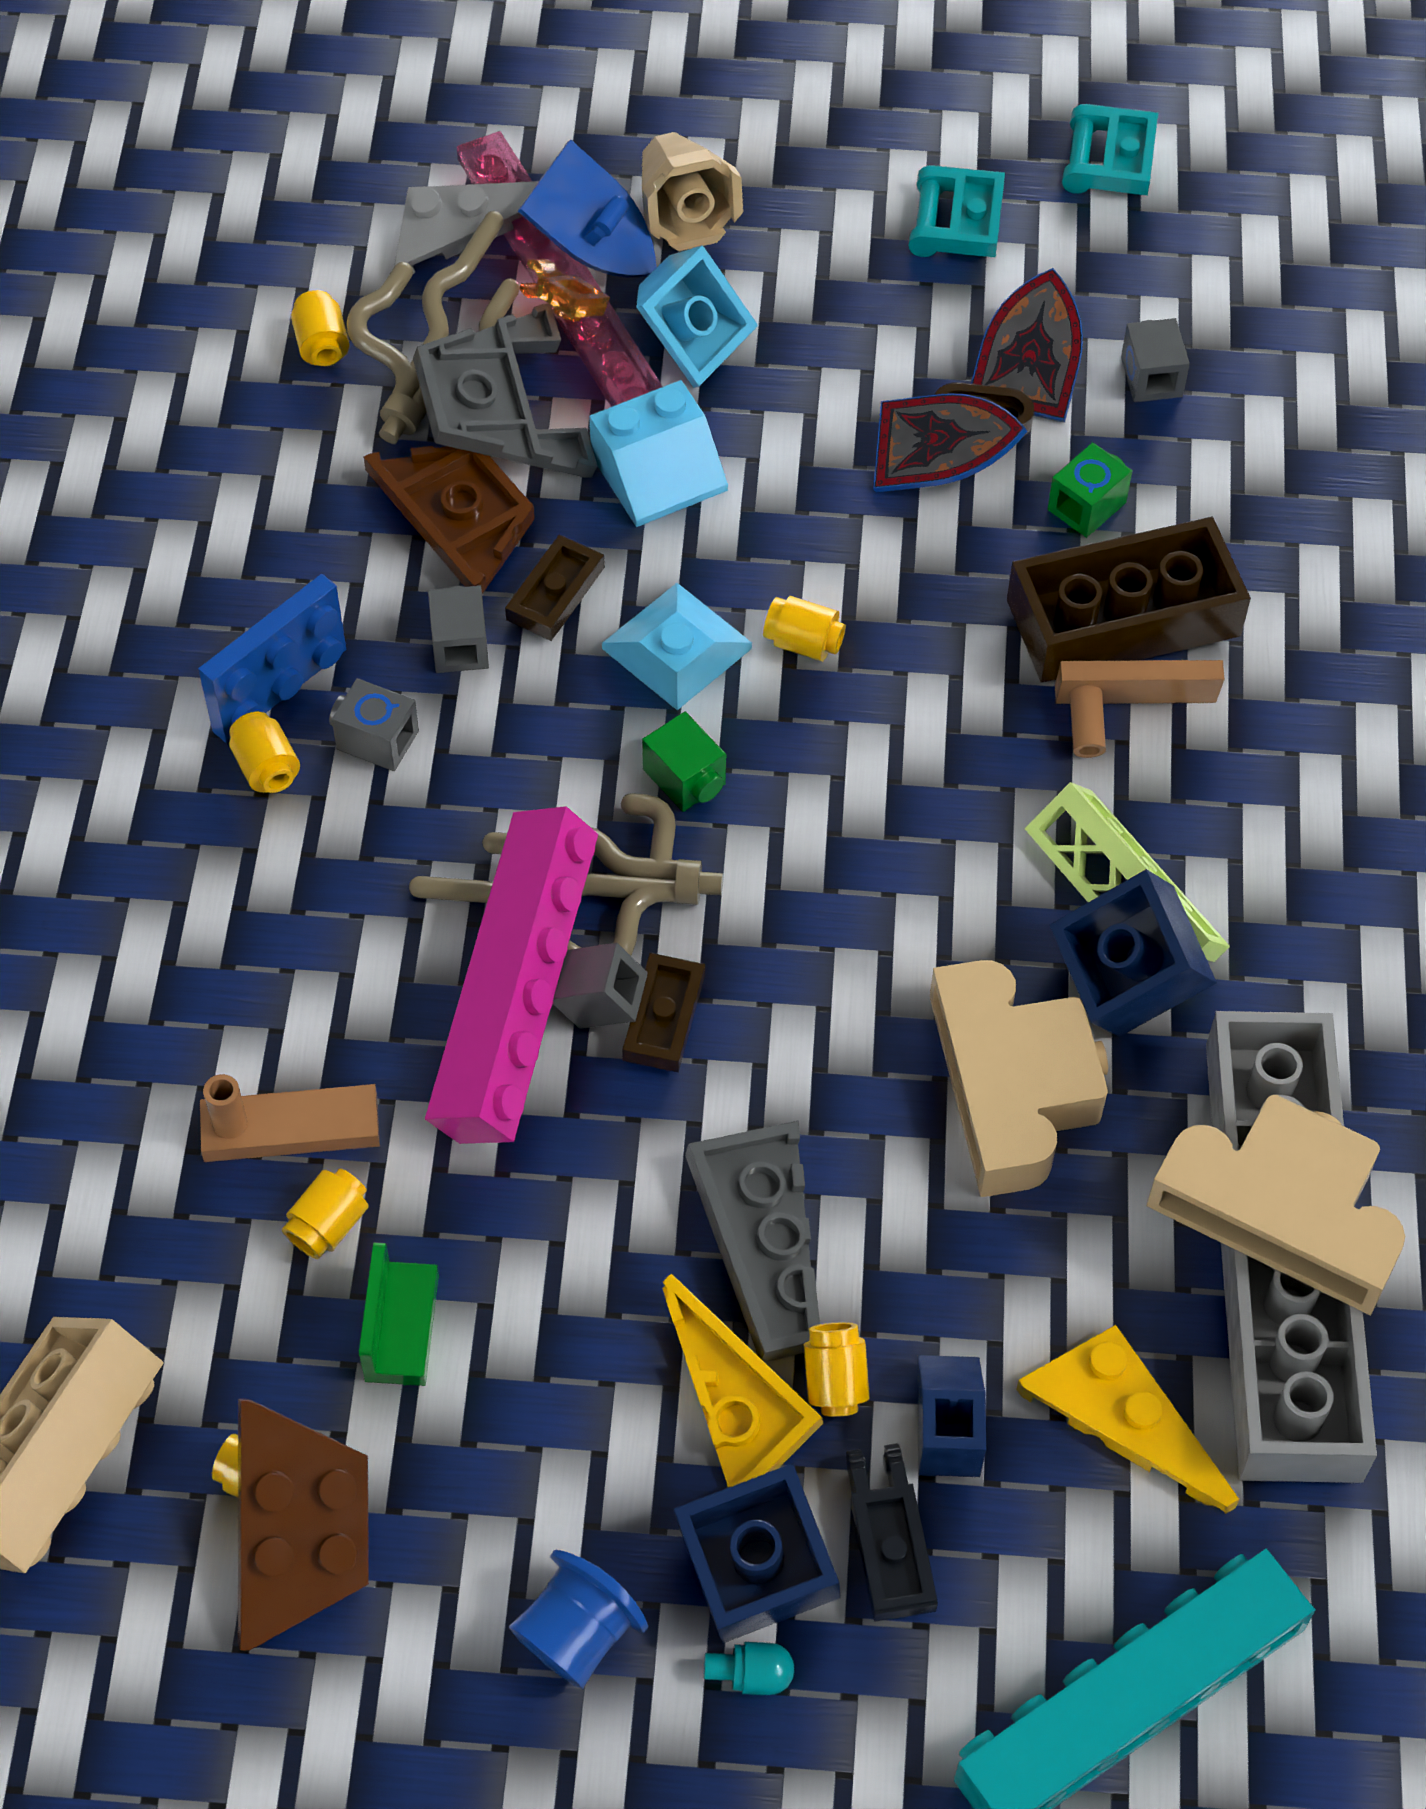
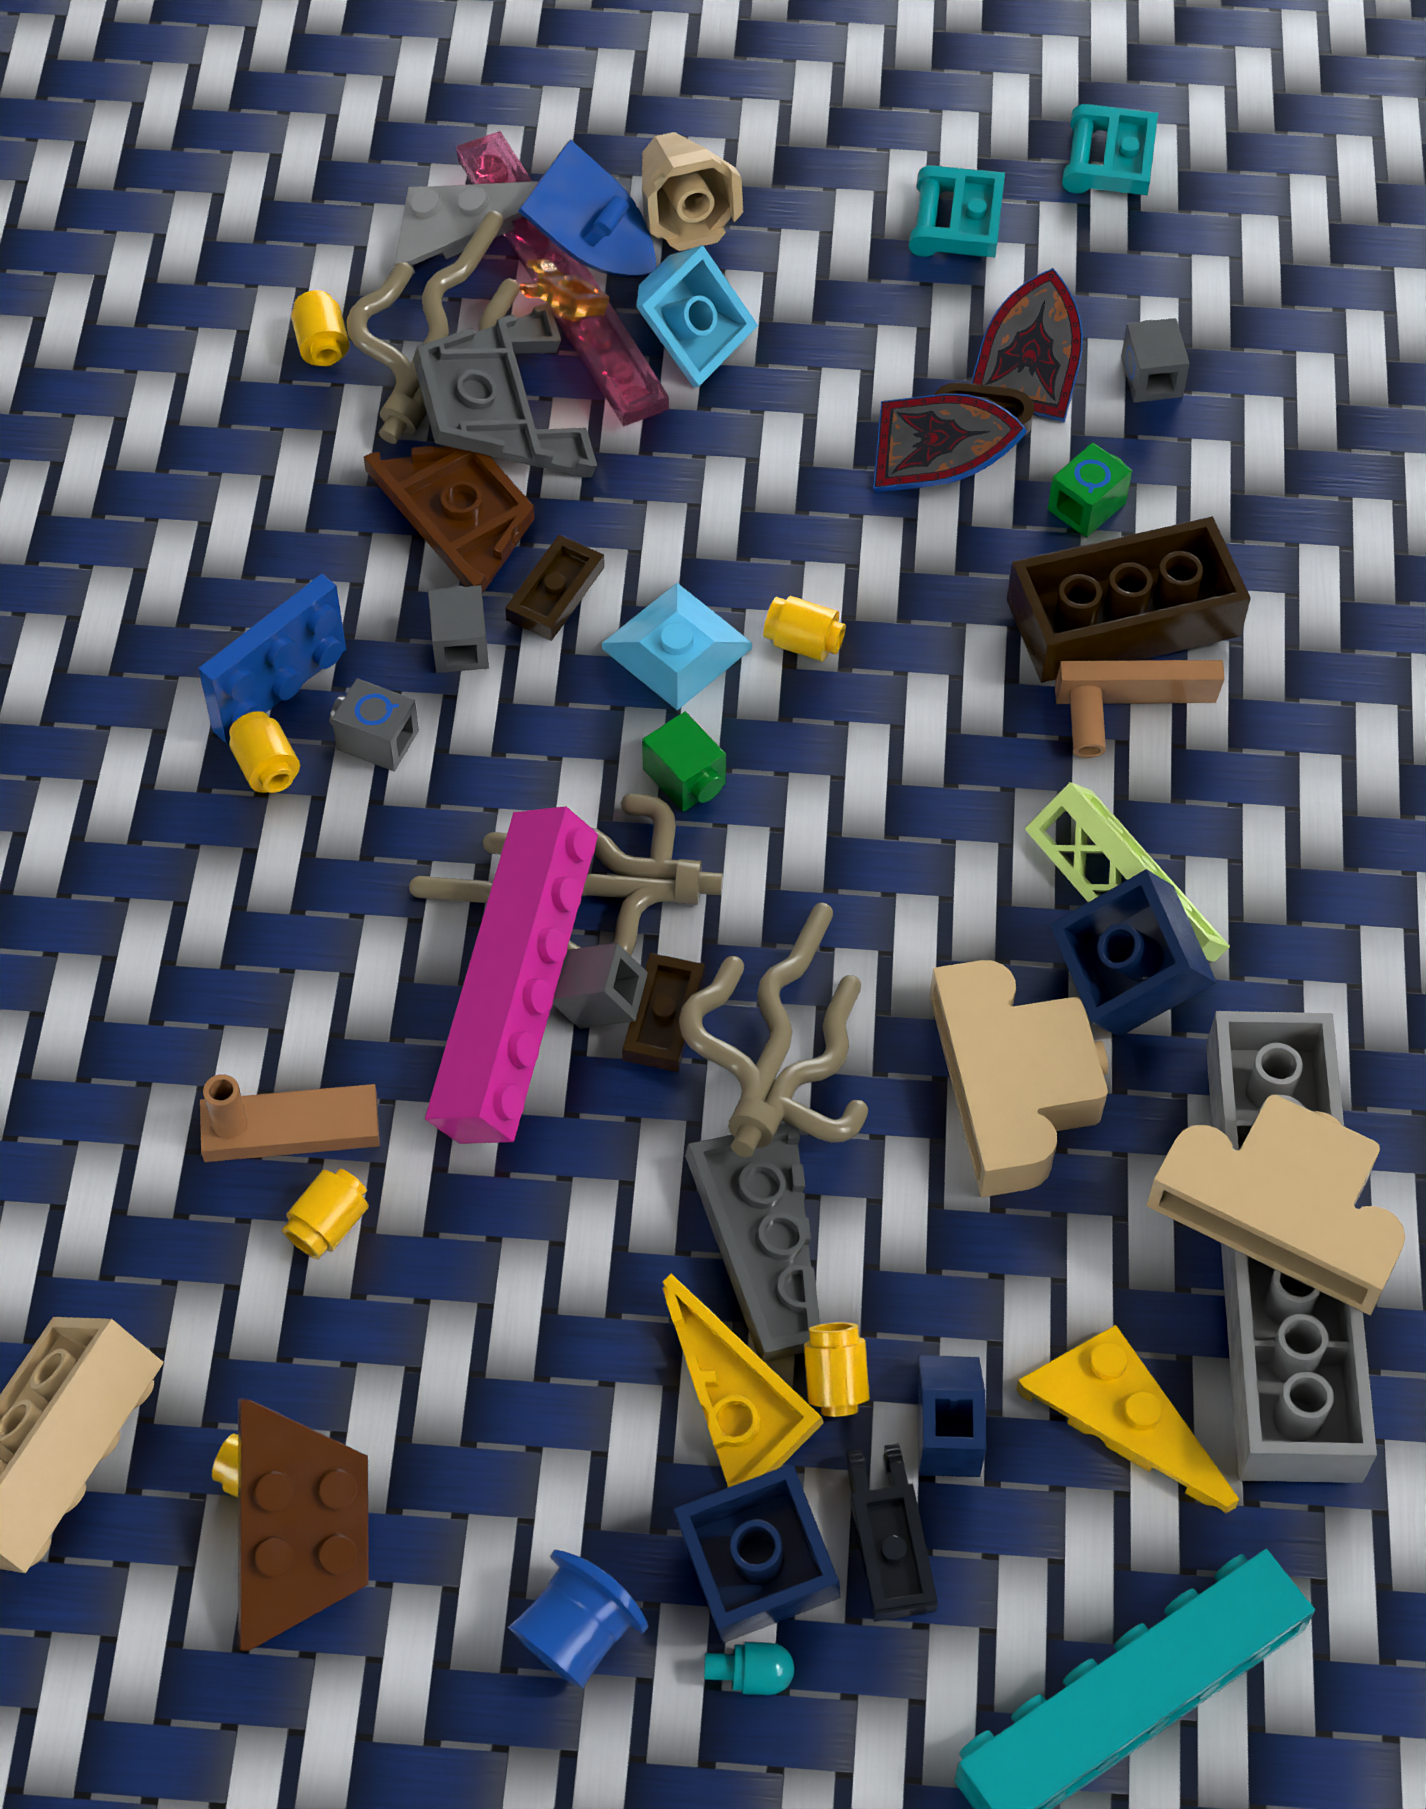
green panel [359,1242,439,1386] -> none
medium azure slope [589,380,728,527] -> none
none -> dark tan plant [679,902,868,1157]

